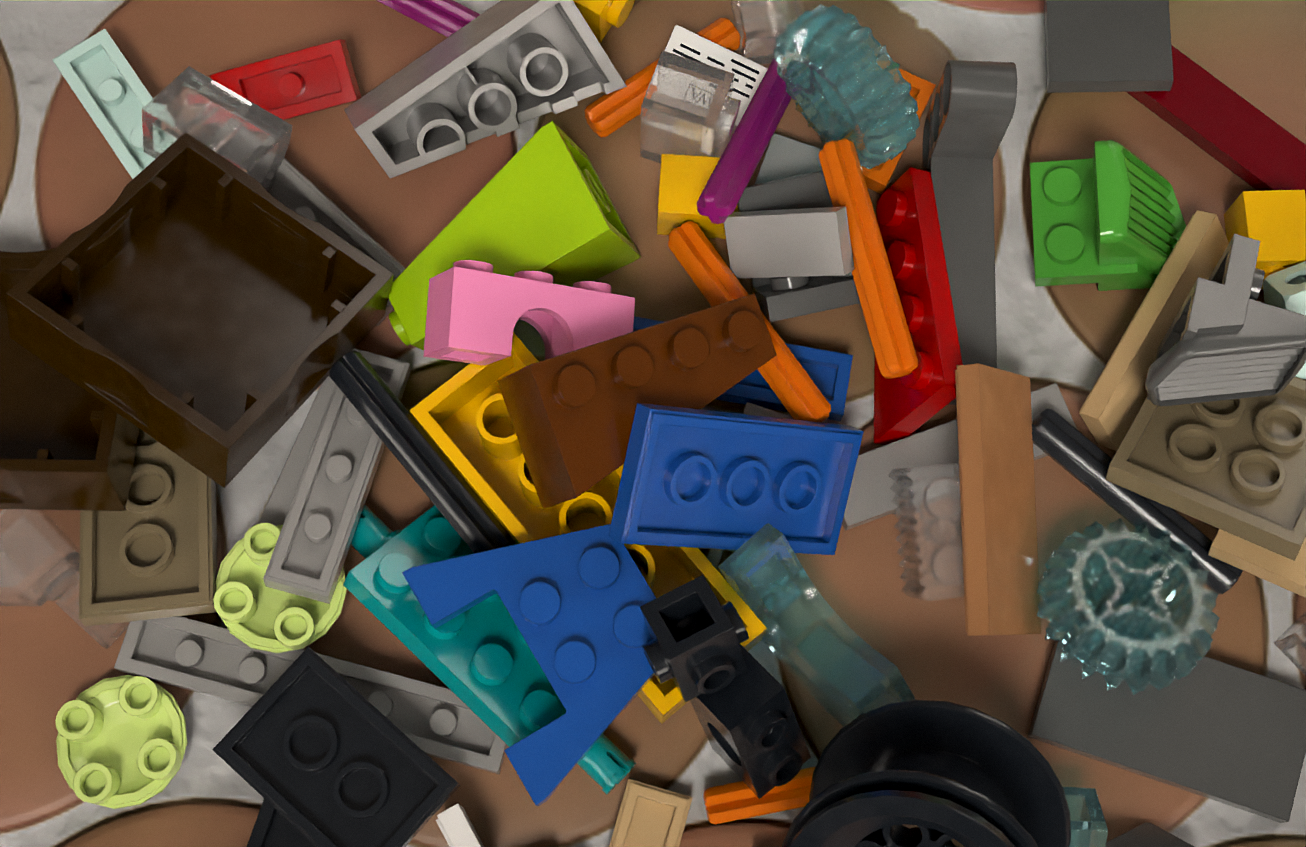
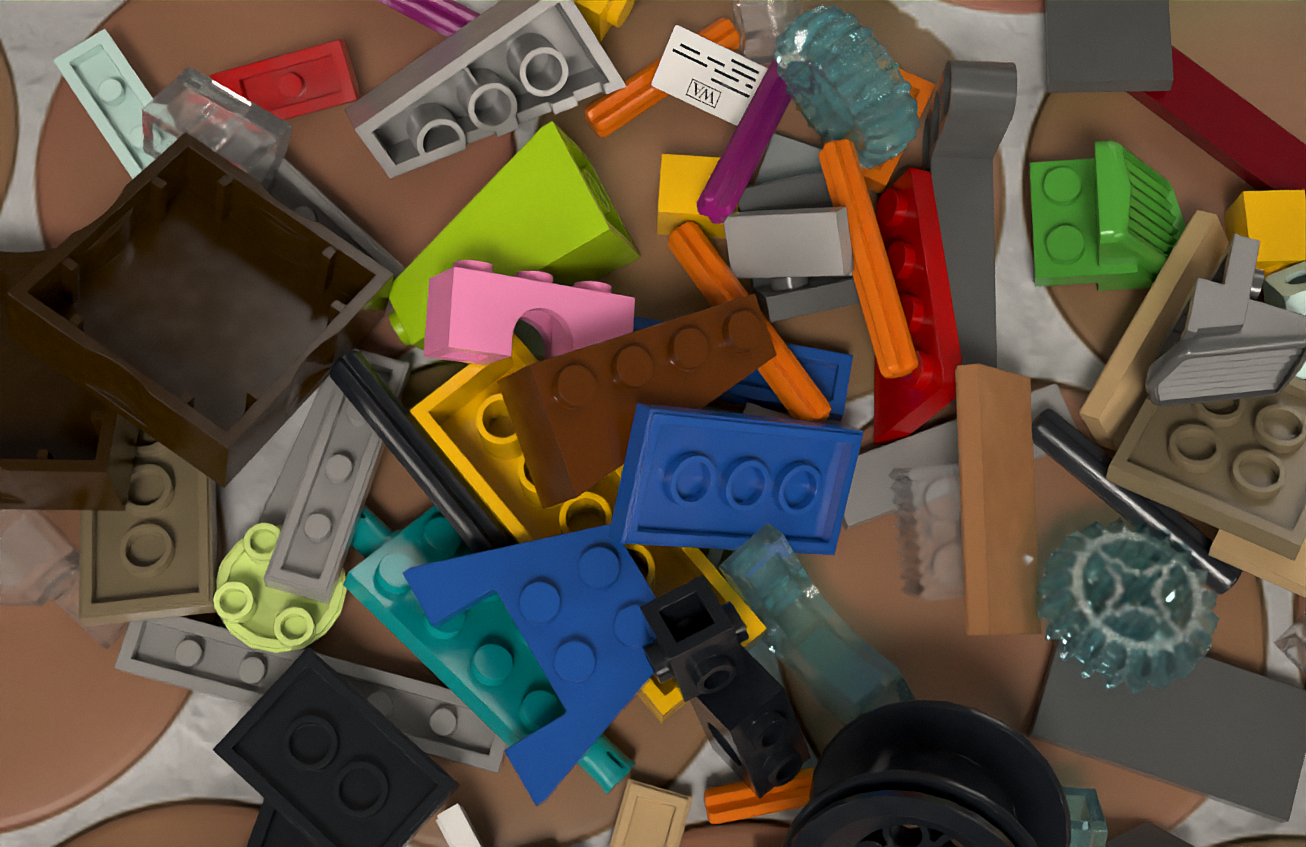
yellowish green dish [55,675,188,809] -> none
clear brick [640,50,741,163] -> none

